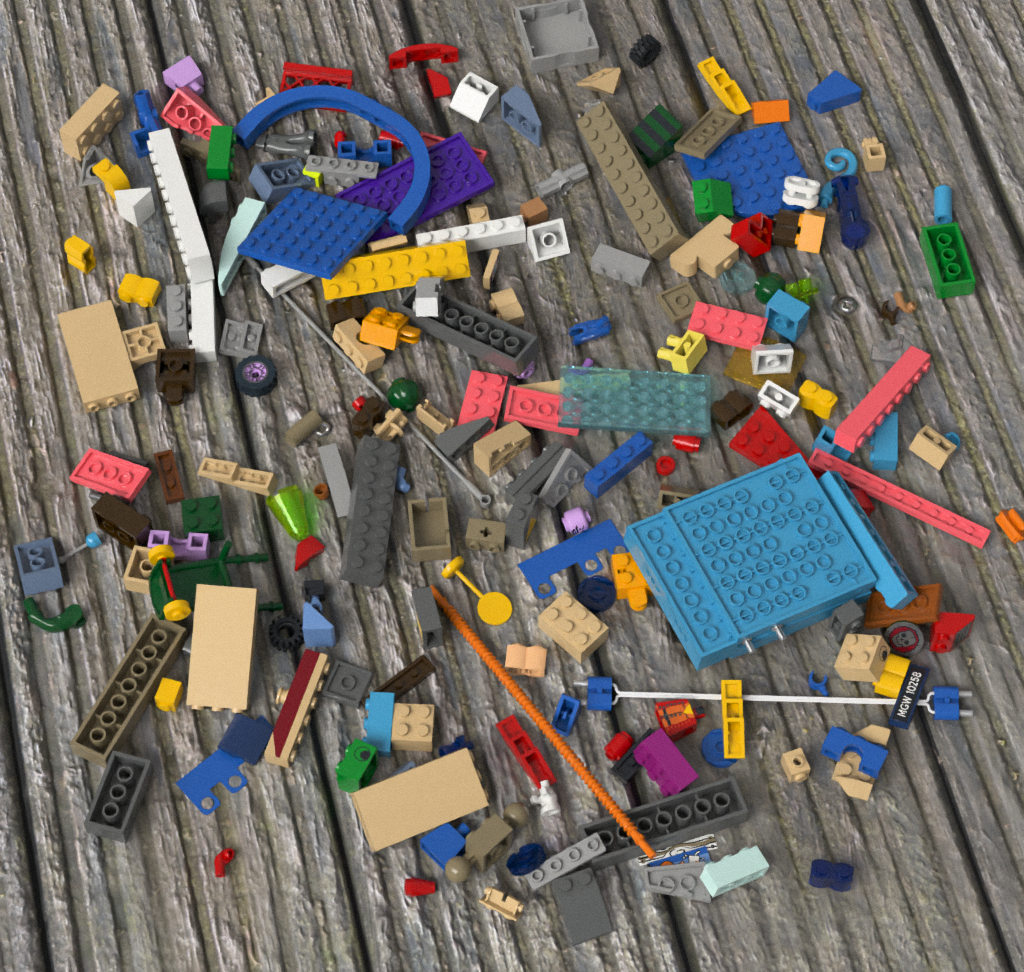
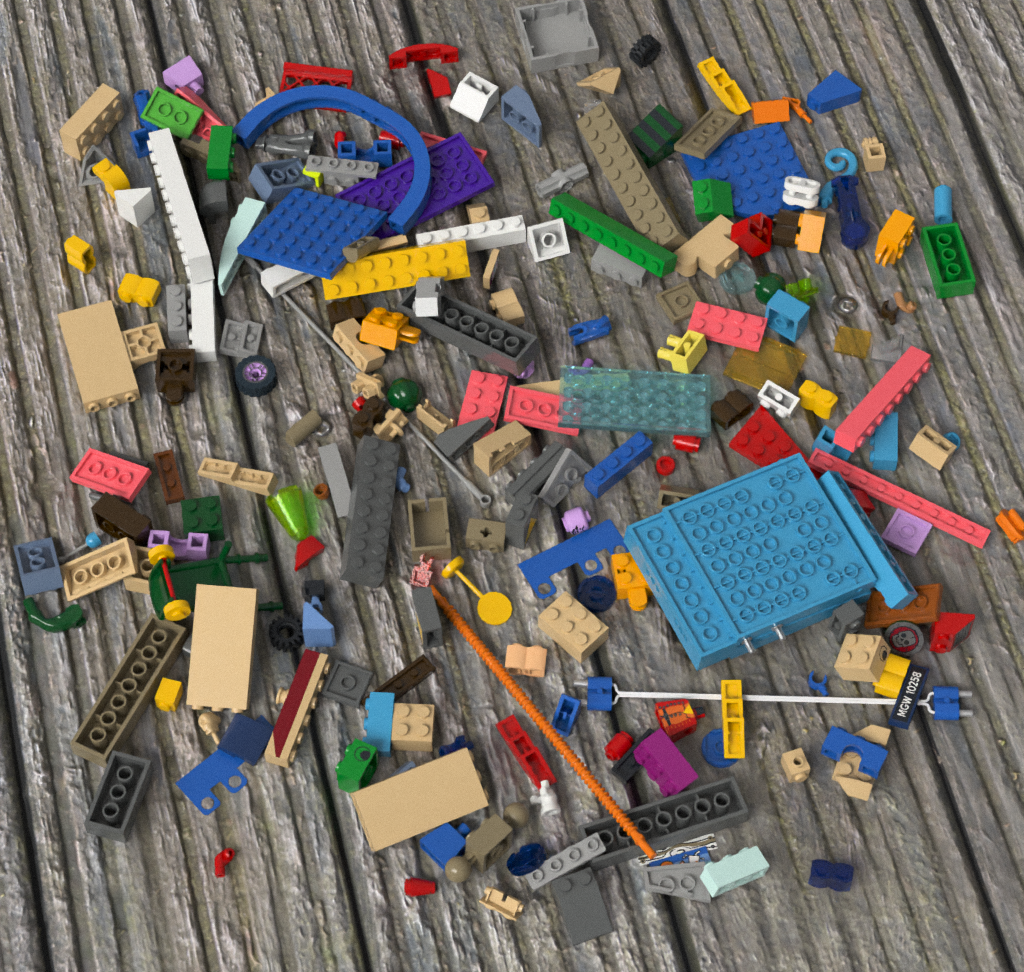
medium nougat brick [519,196,548,227] -> none
white slope [751,343,794,375] -> none
none -> tan slope [59,537,138,602]
none -> bright green tile [140,86,204,140]
none -> tan piece [198,712,221,745]
none -> dark tan brick [342,236,380,263]
none -> tan hips [351,372,384,399]
none -> clear red plate [409,553,435,587]
none -> green brick [549,192,678,278]
none -> orange hand [782,96,813,124]
none -> clear yellow piece [833,325,871,359]
none -> light orange brick [875,209,916,267]
none -> lavender plate [881,508,933,557]

